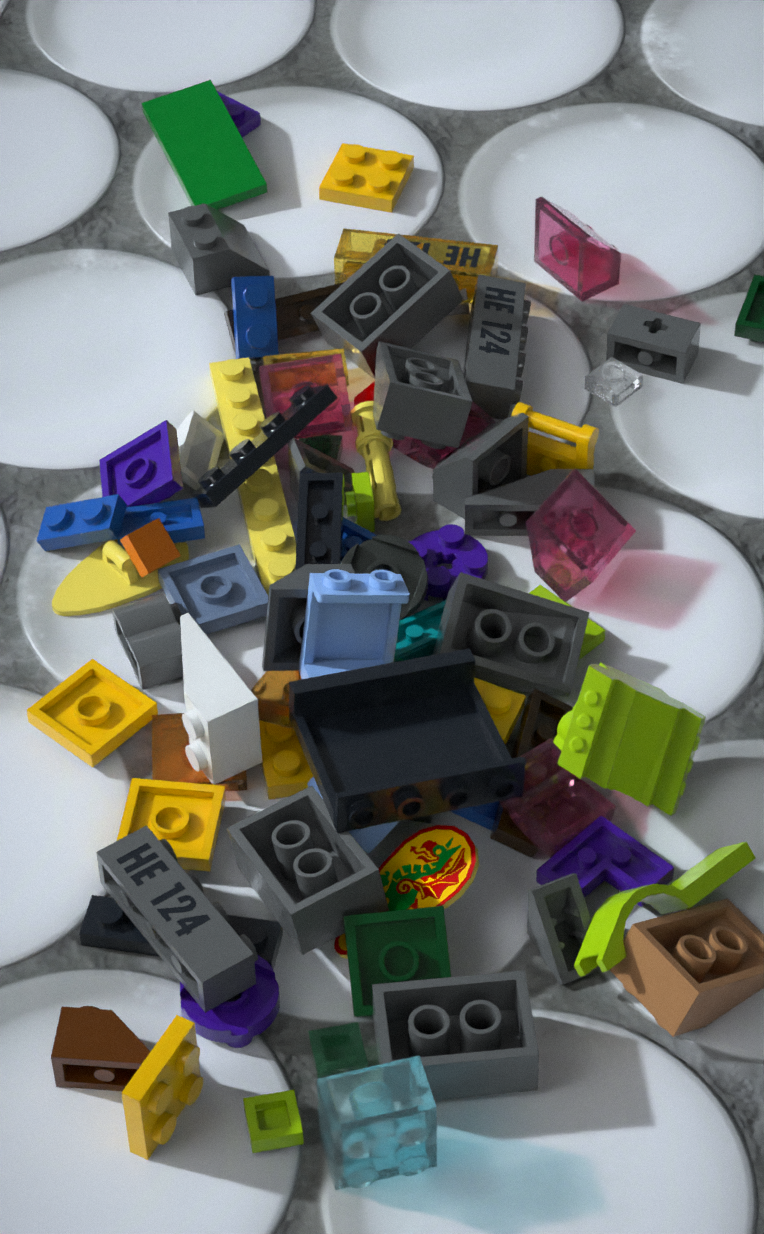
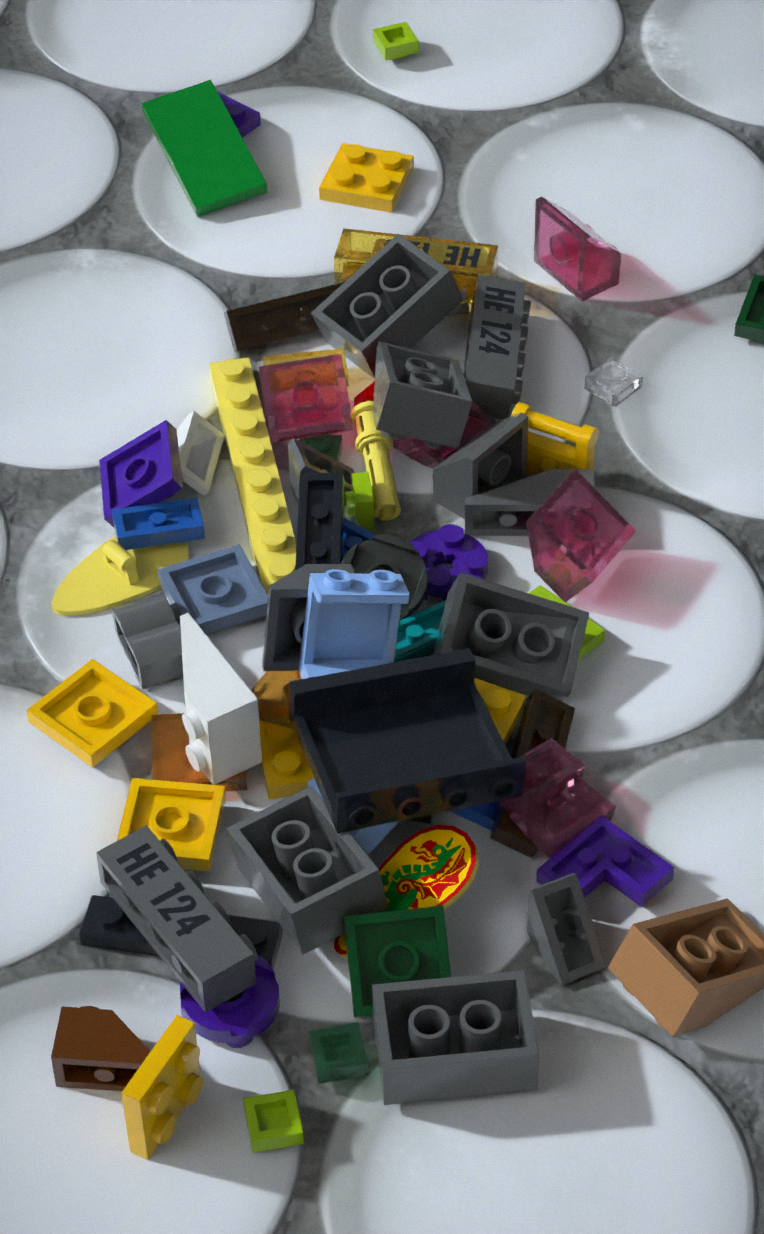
blue plate [36,494,127,551] -> none
orange tile [120,518,181,578] -> none
dark grey slope [168,204,270,296] -> none
black plate [191,385,338,508] -> none
blue plate [231,276,279,359] -> none
clear light blue brick [317,1056,437,1190] -> none
lime slope [553,662,706,816] -> none
lime piece [574,841,756,976] -> none
dark grey brick [606,304,701,384] -> none
none -> lime plate [373,22,419,61]

